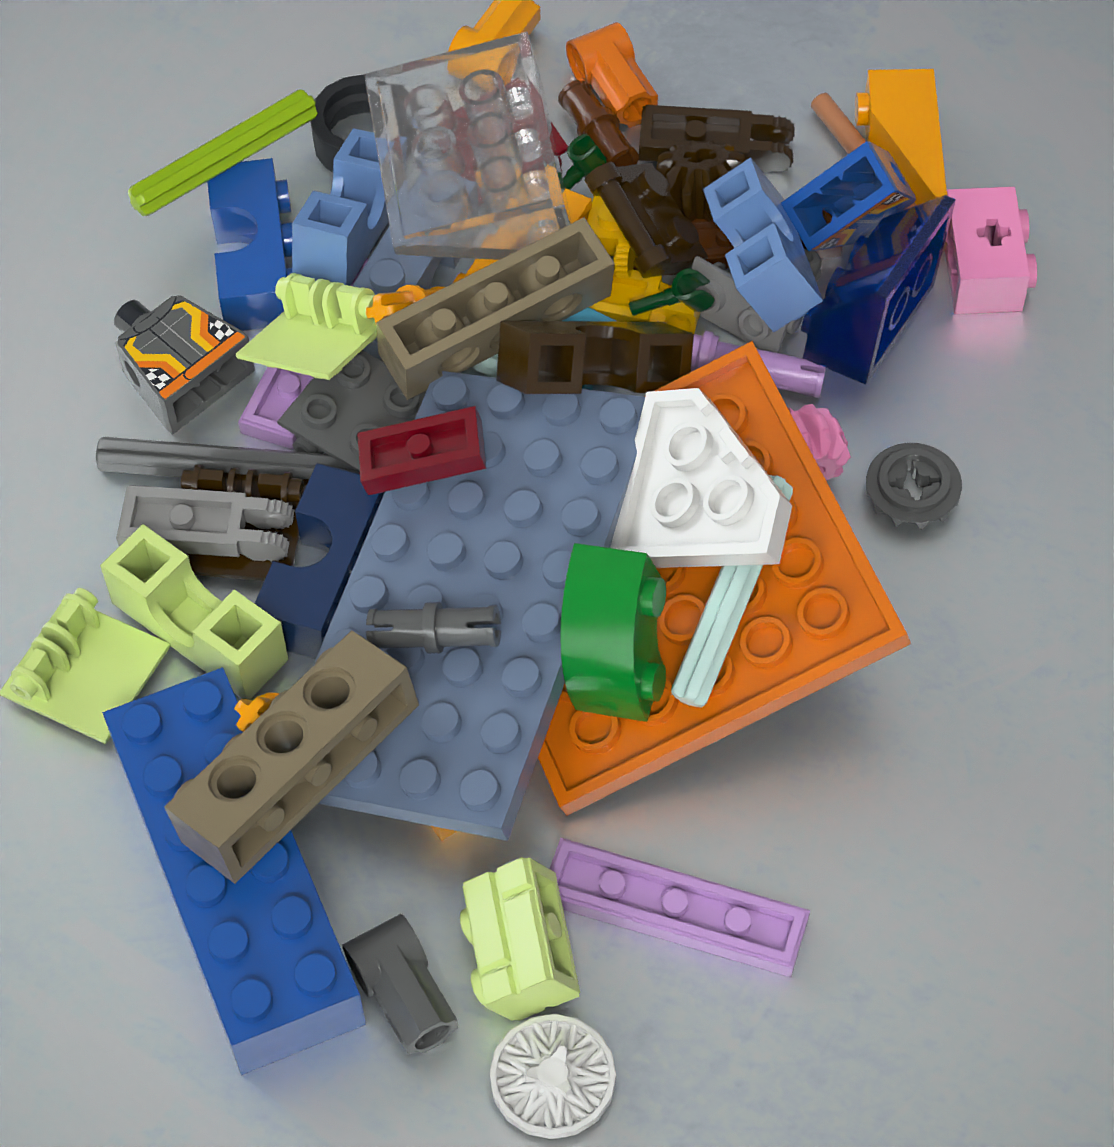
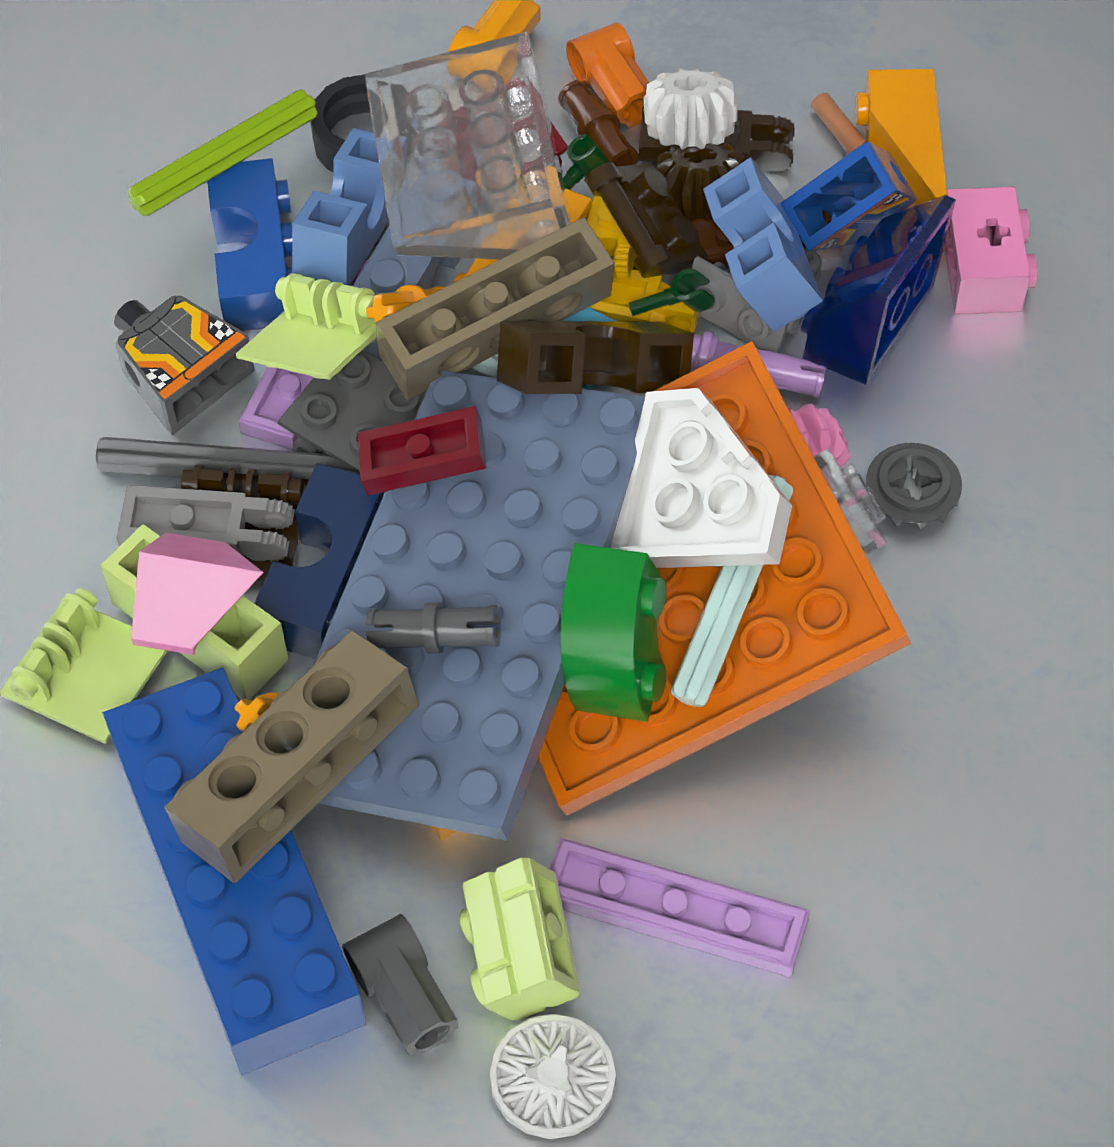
none -> bright pink slope [131,533,263,655]
none -> white gear [644,67,738,150]
none -> clear plate [814,448,887,555]

